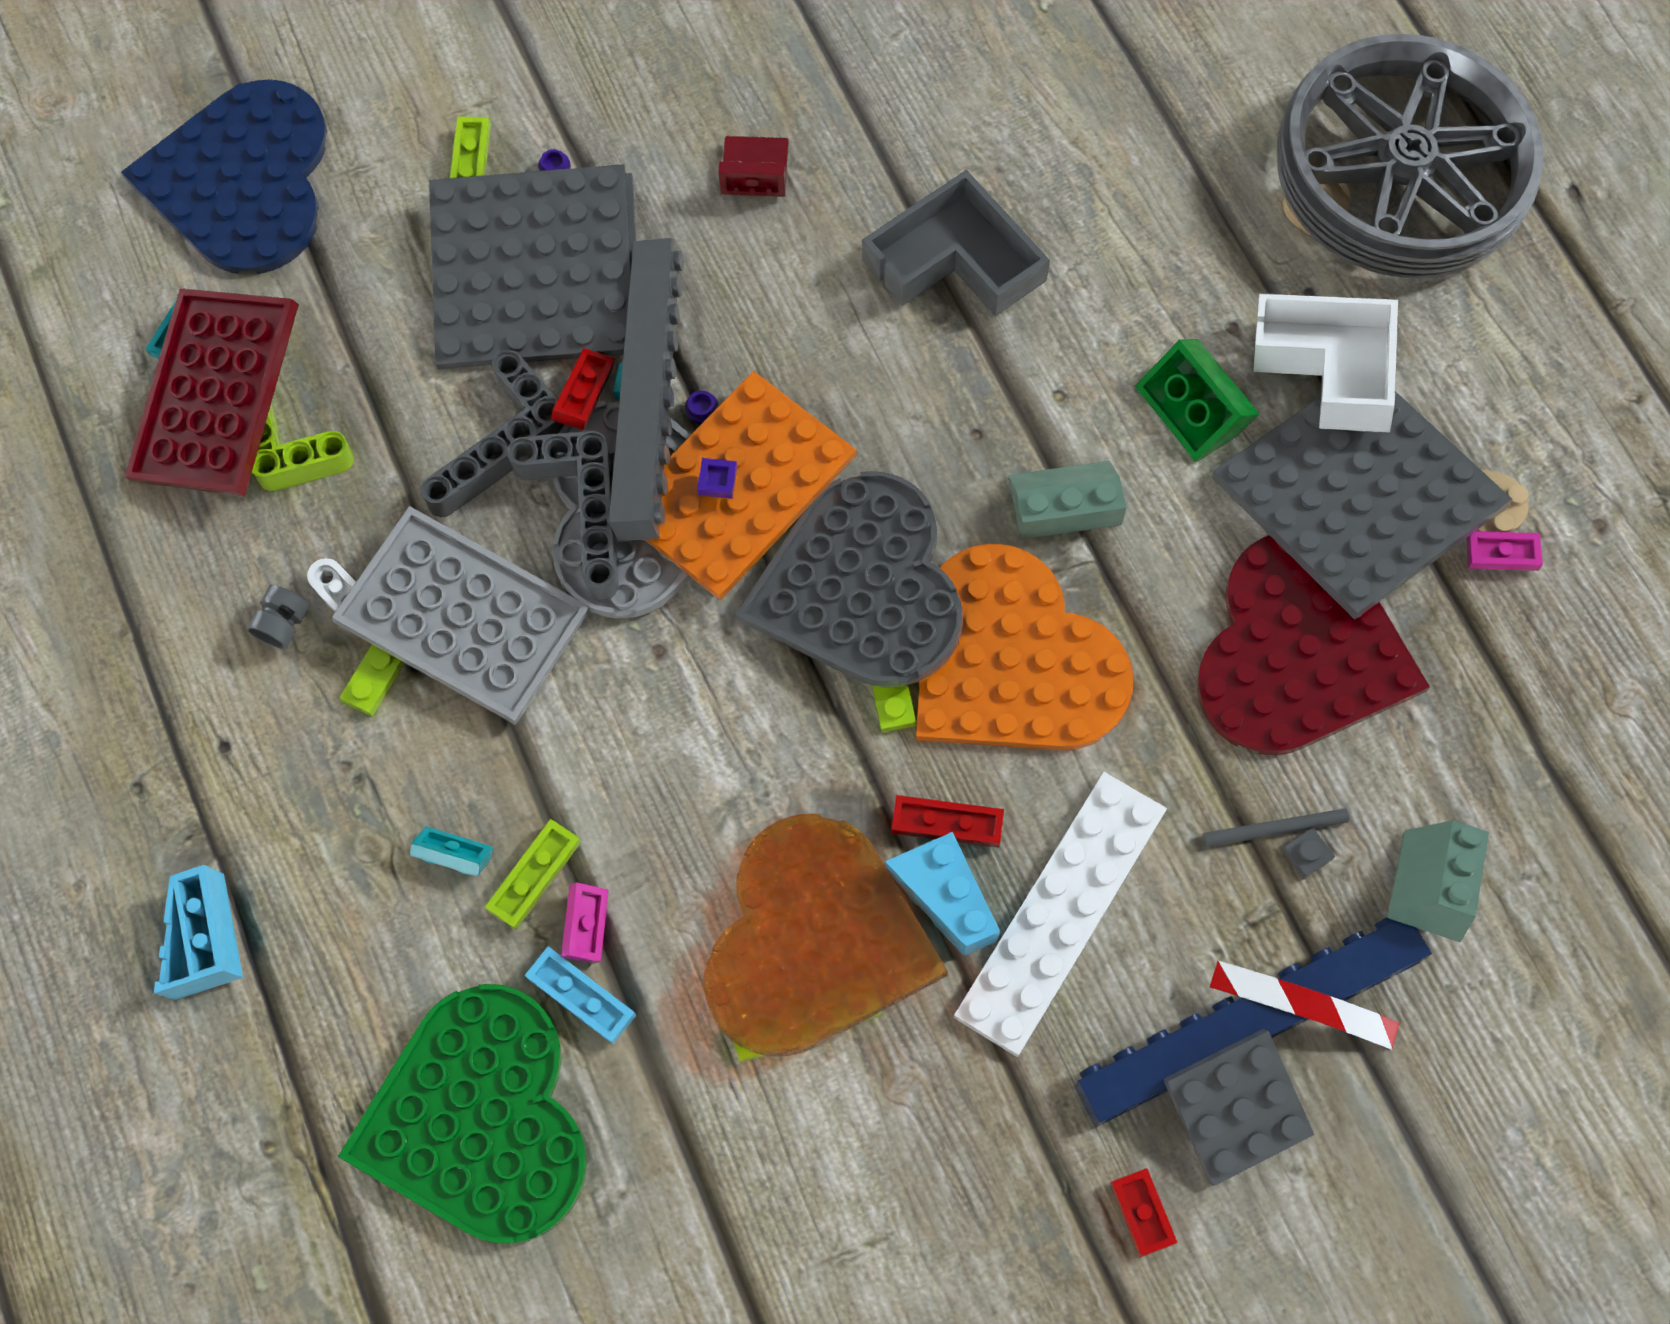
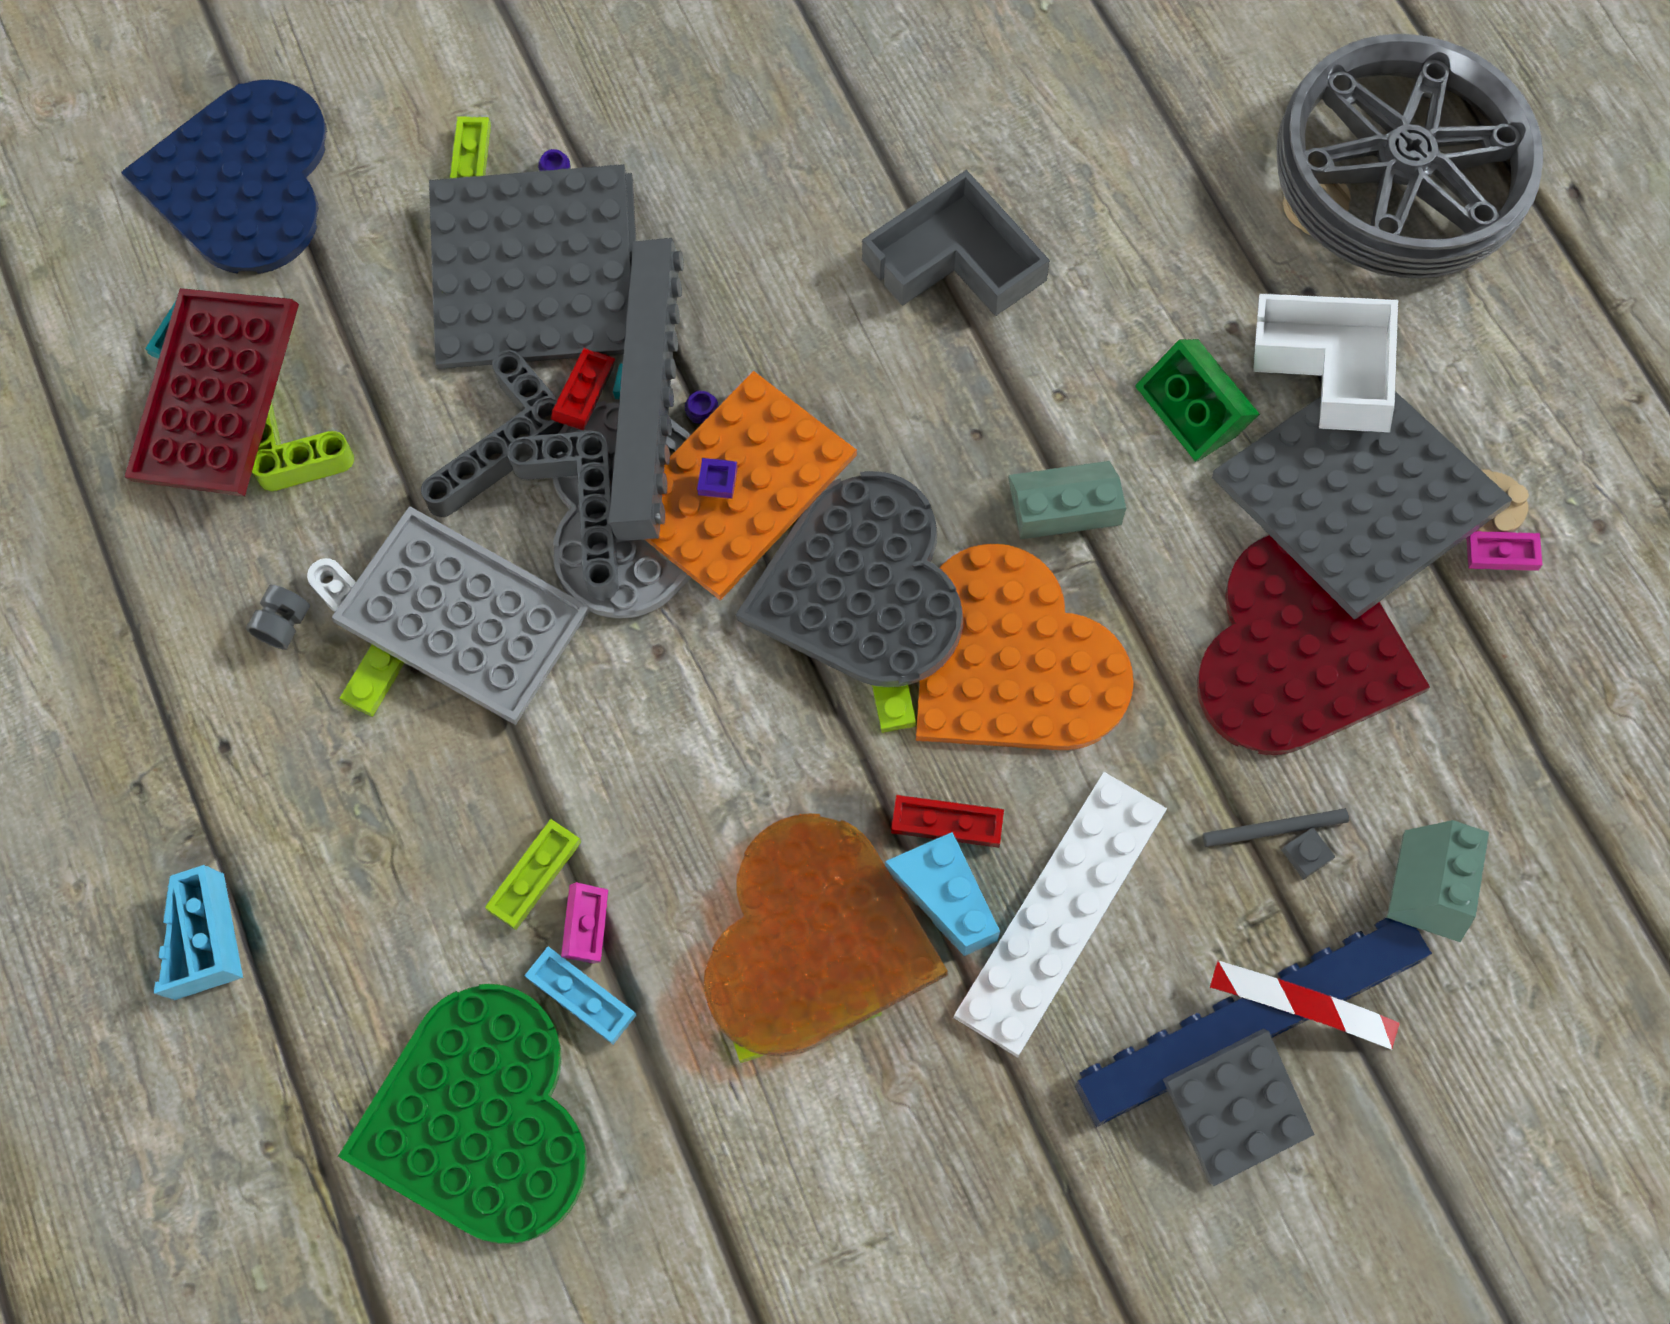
teal plate [410,826,493,876] -> none
dark red bracket [718,136,789,197] -> none
red plate [1110,1168,1178,1258] -> none

